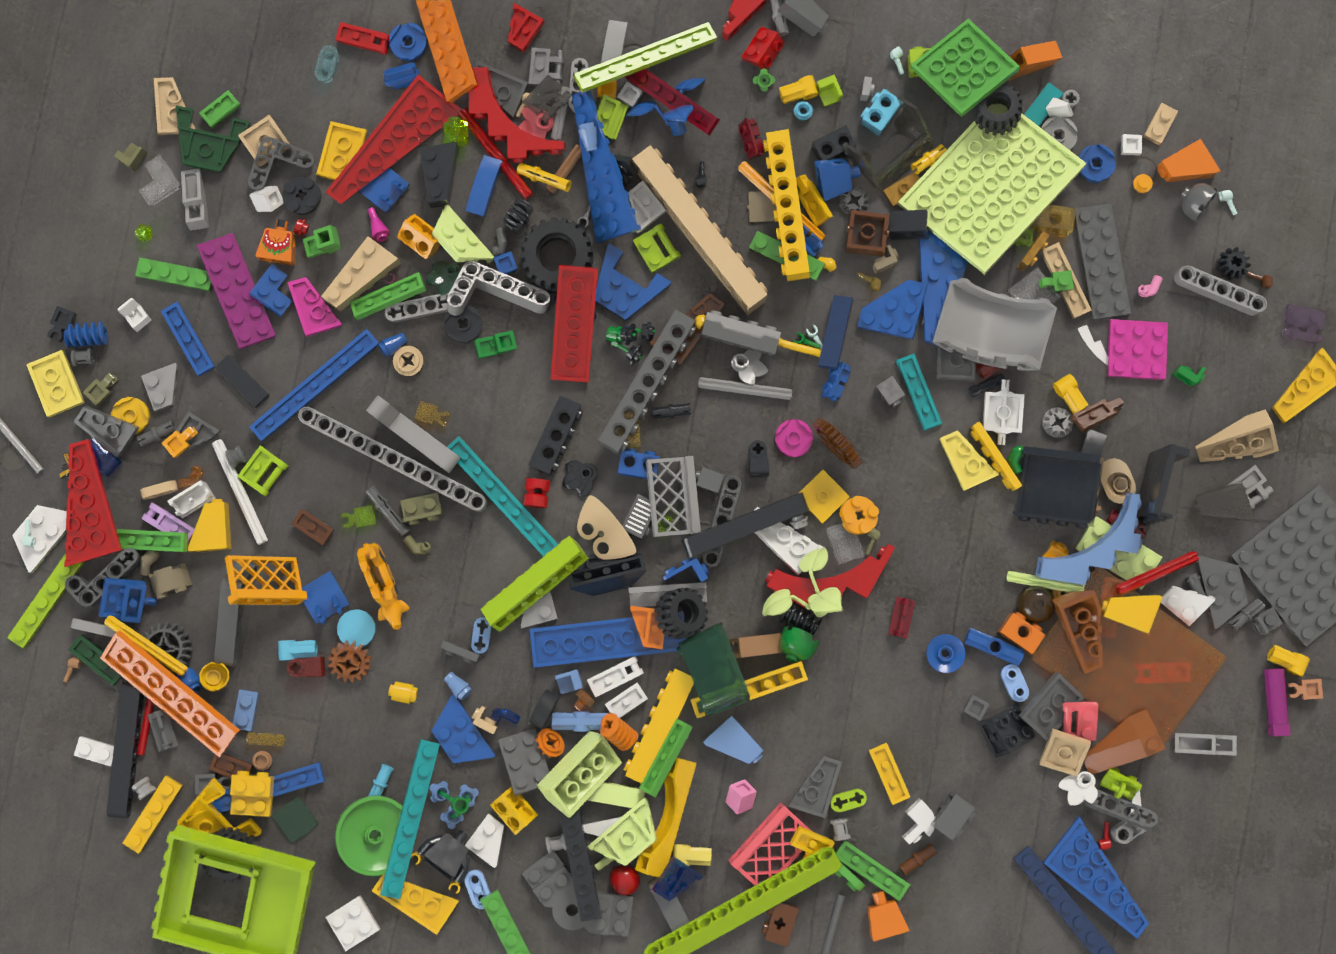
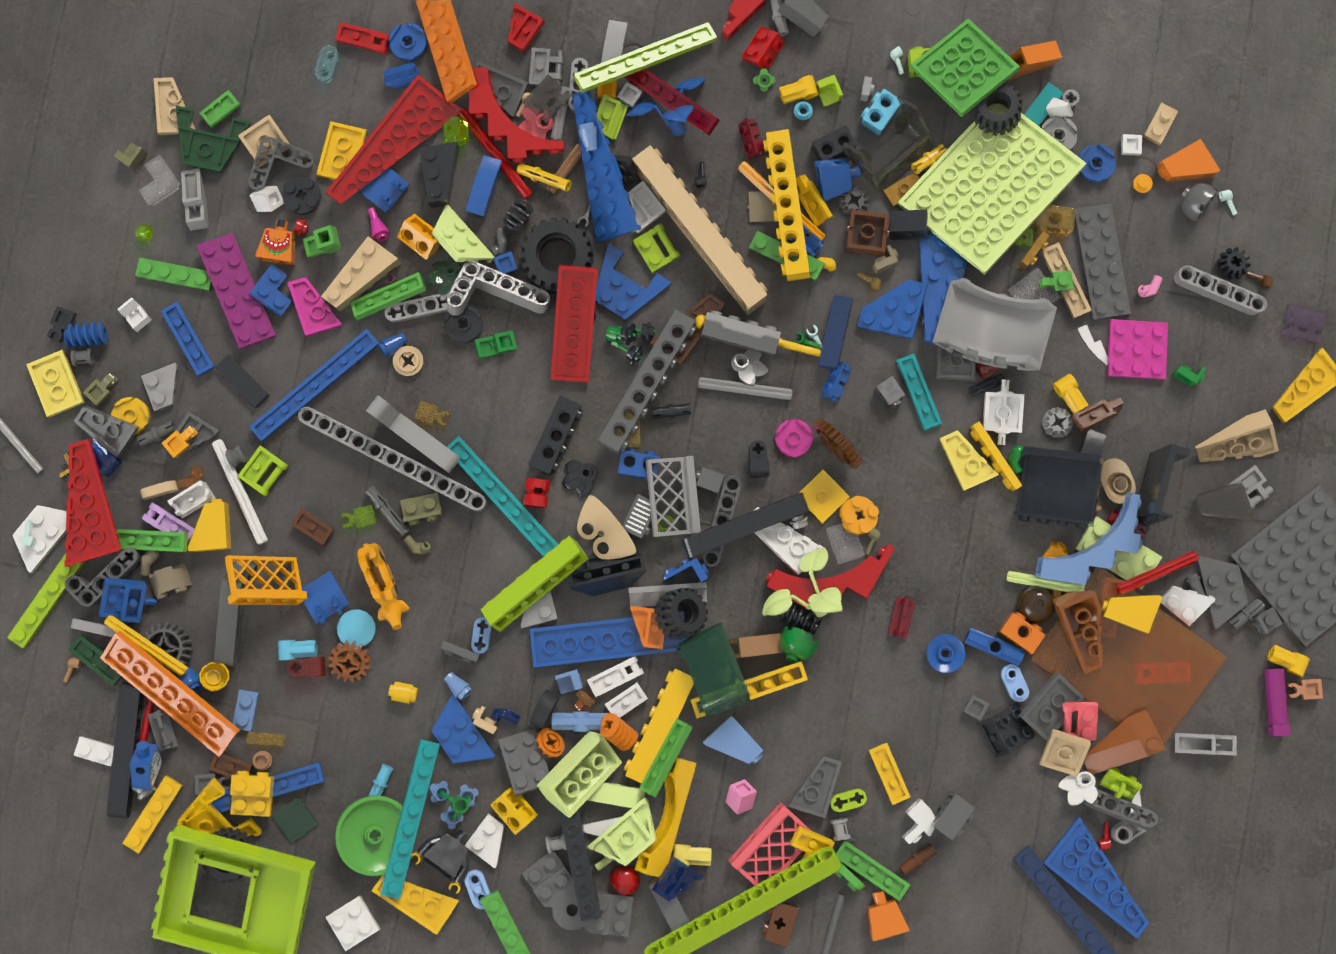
none -> blue torso [130,741,163,790]

